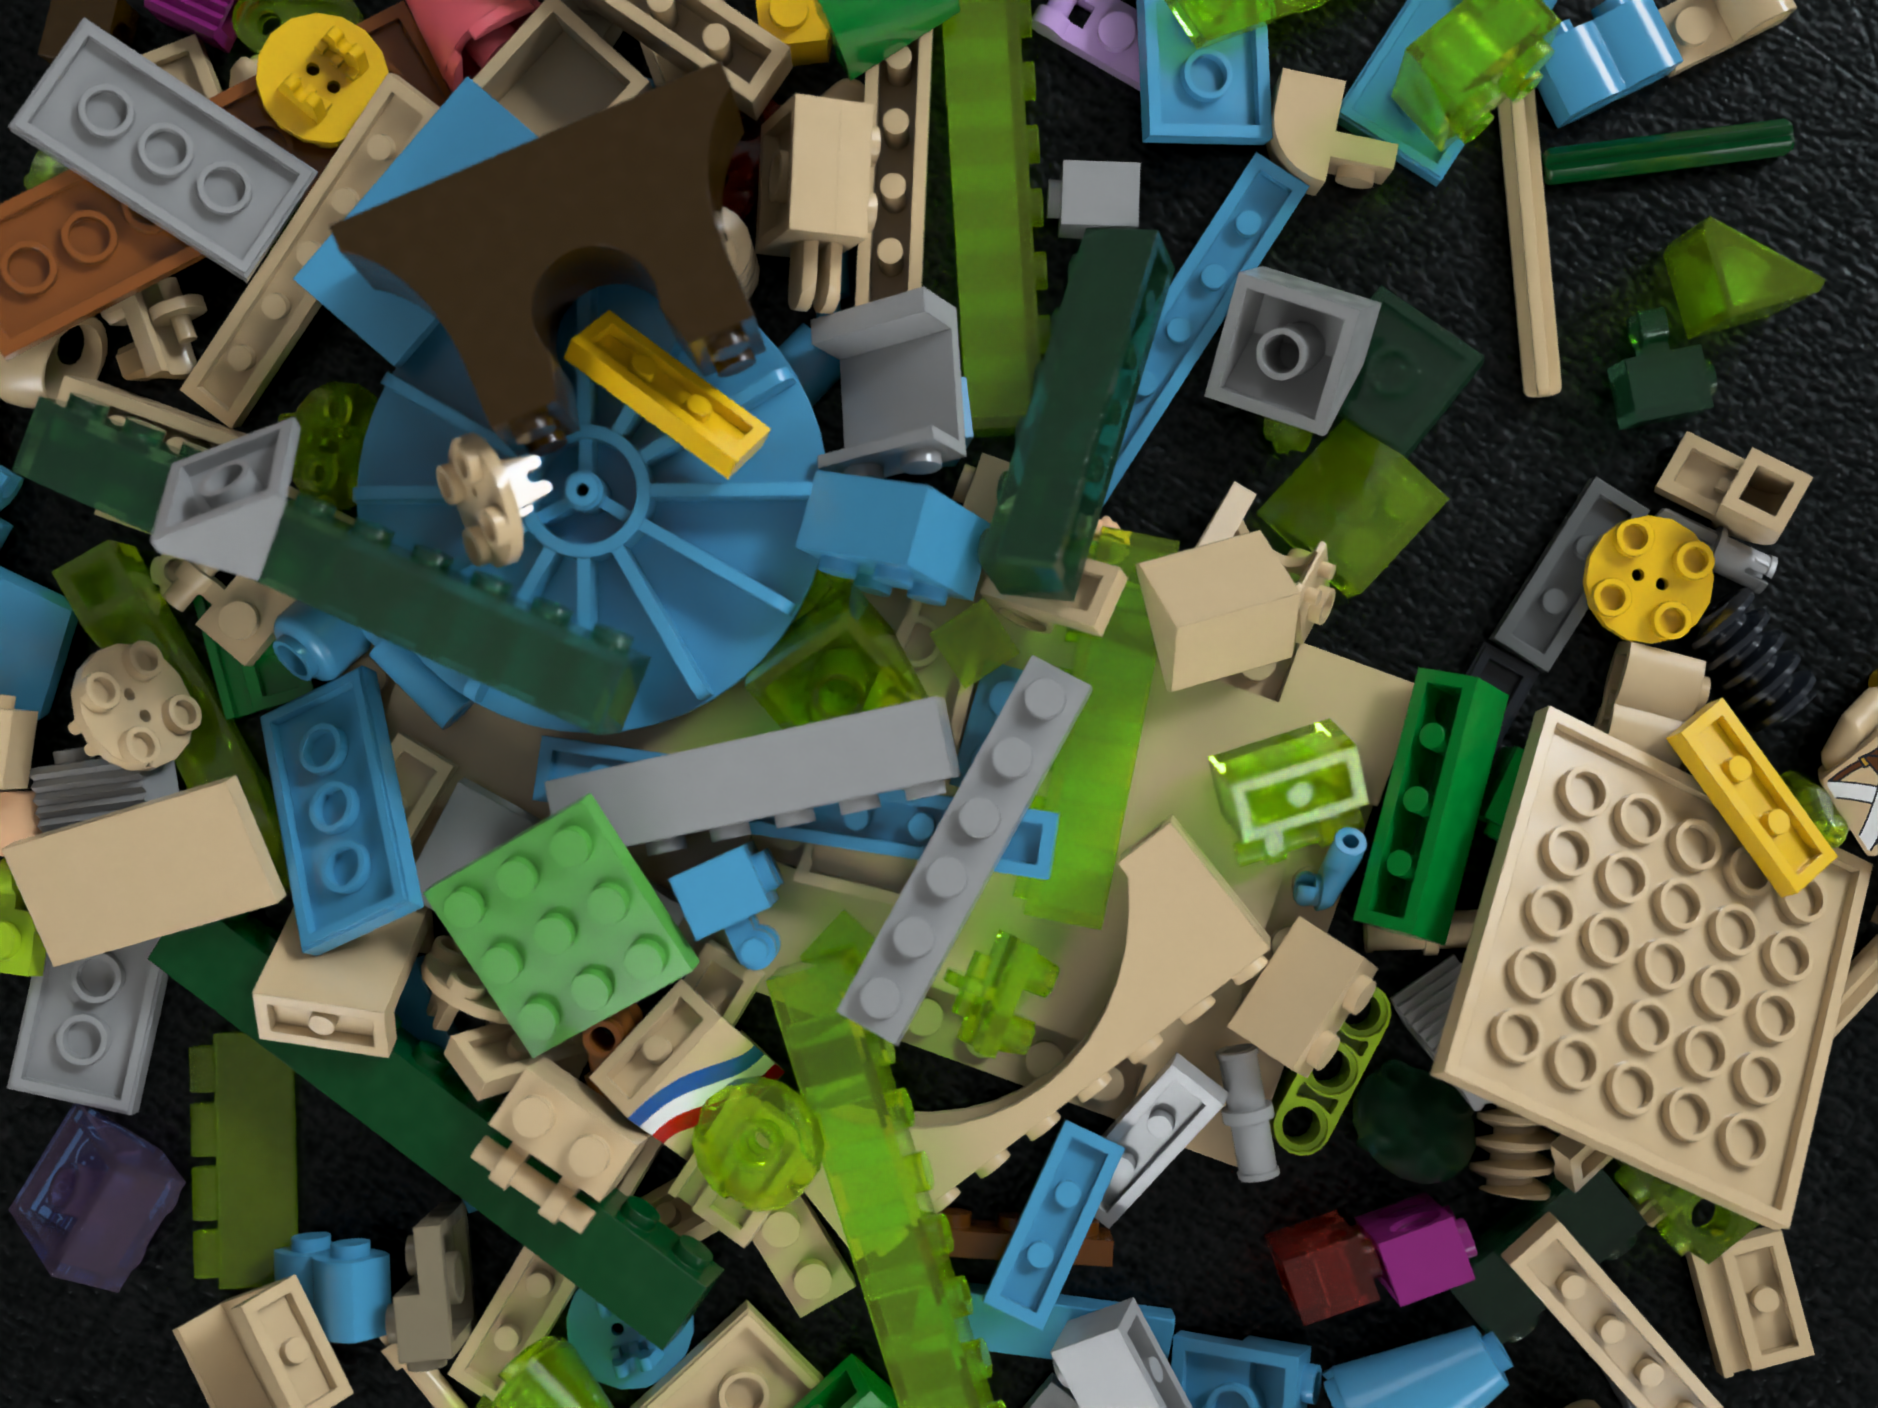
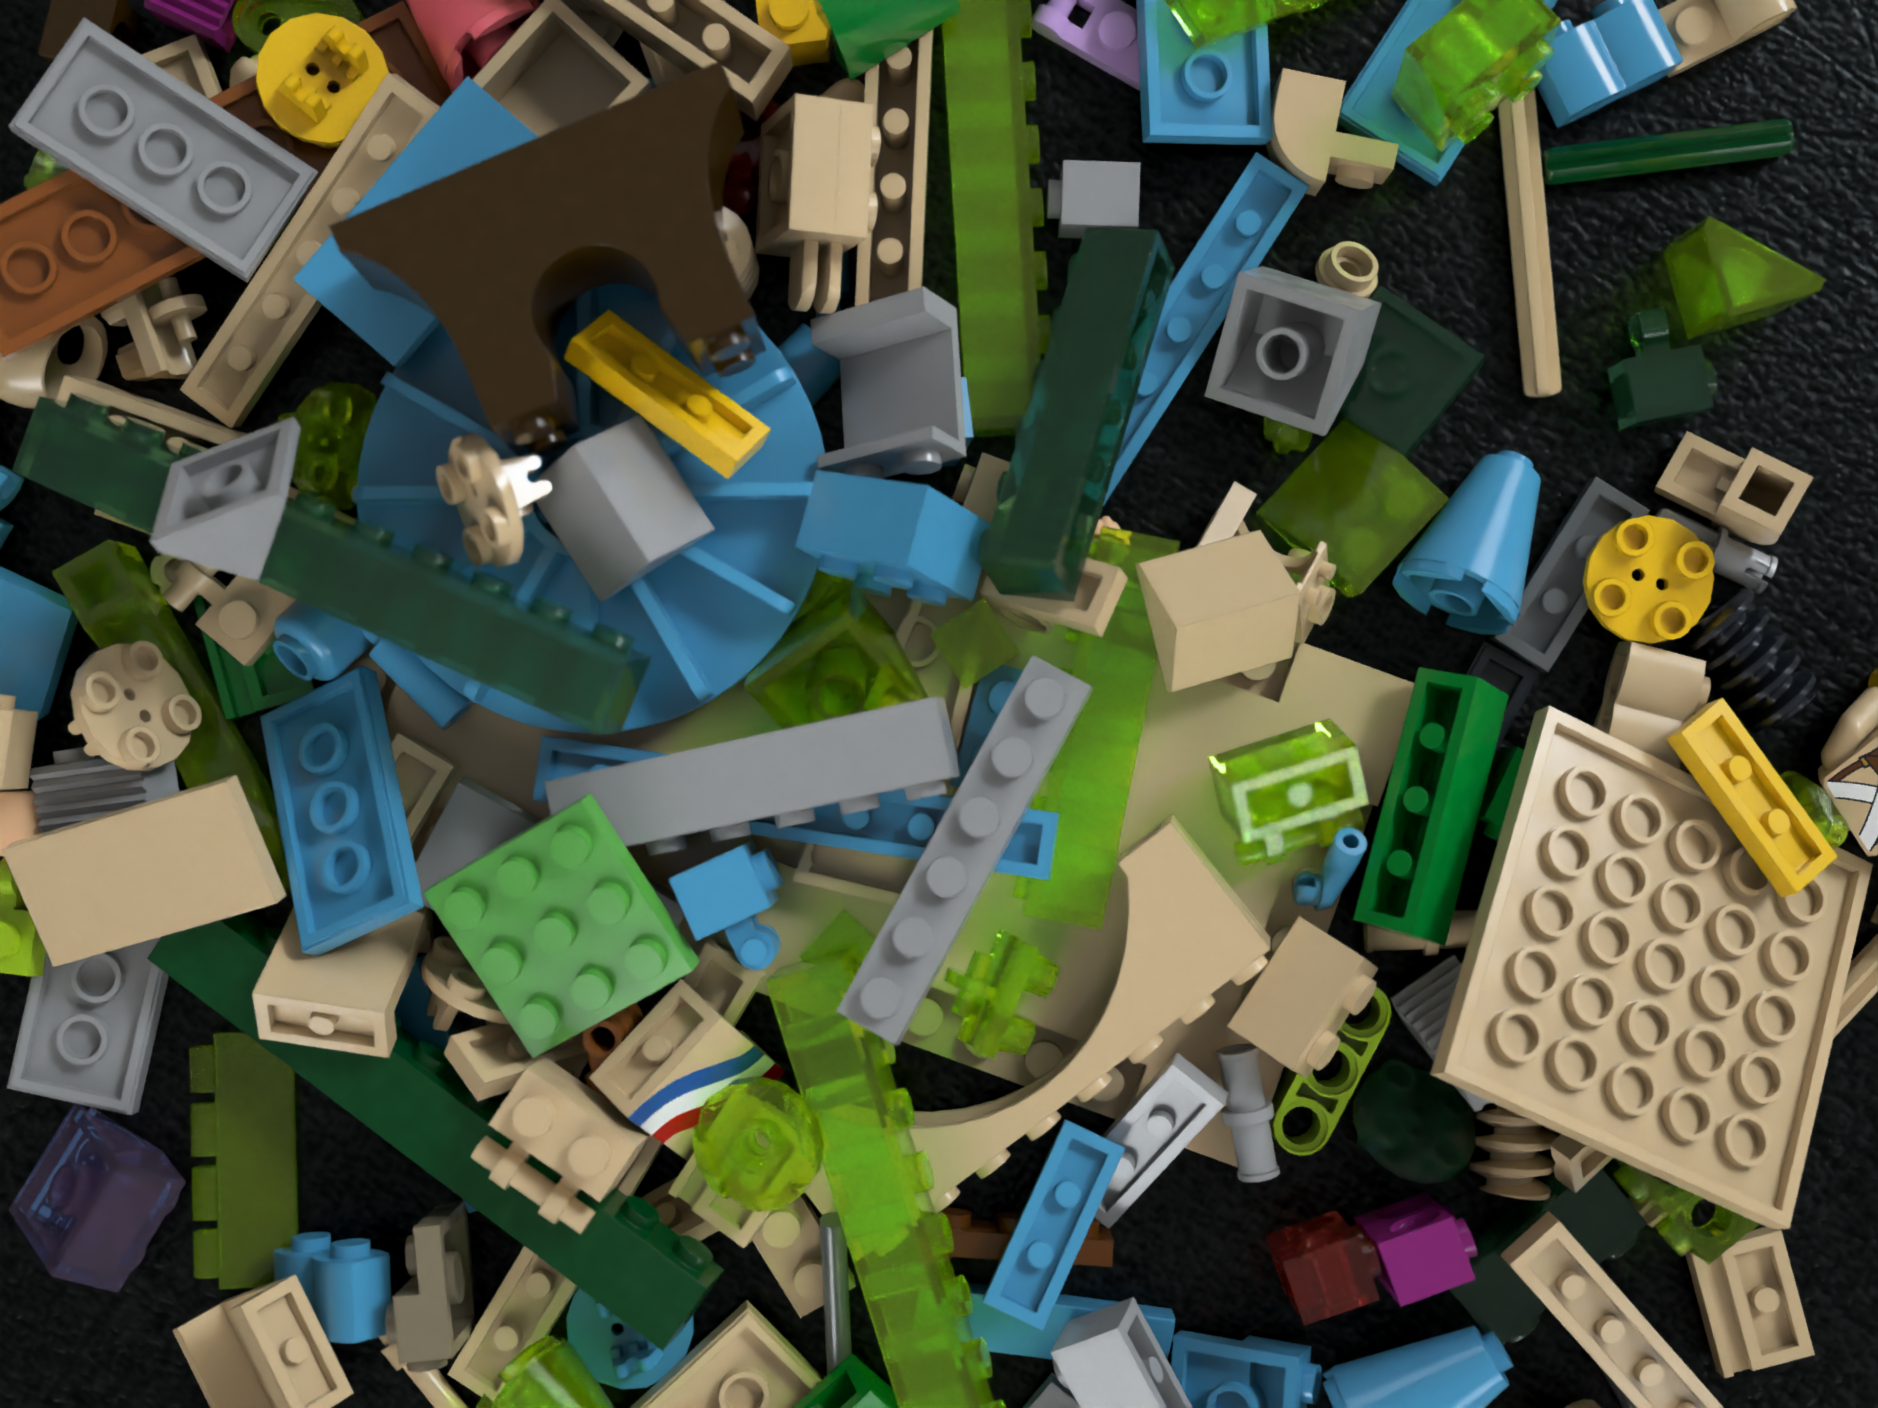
none -> light grey slope [533,415,715,602]
none -> dark grey bar [820,1212,852,1375]
none -> tan plate [1315,241,1379,298]
none -> dark azure cone [1393,450,1541,635]

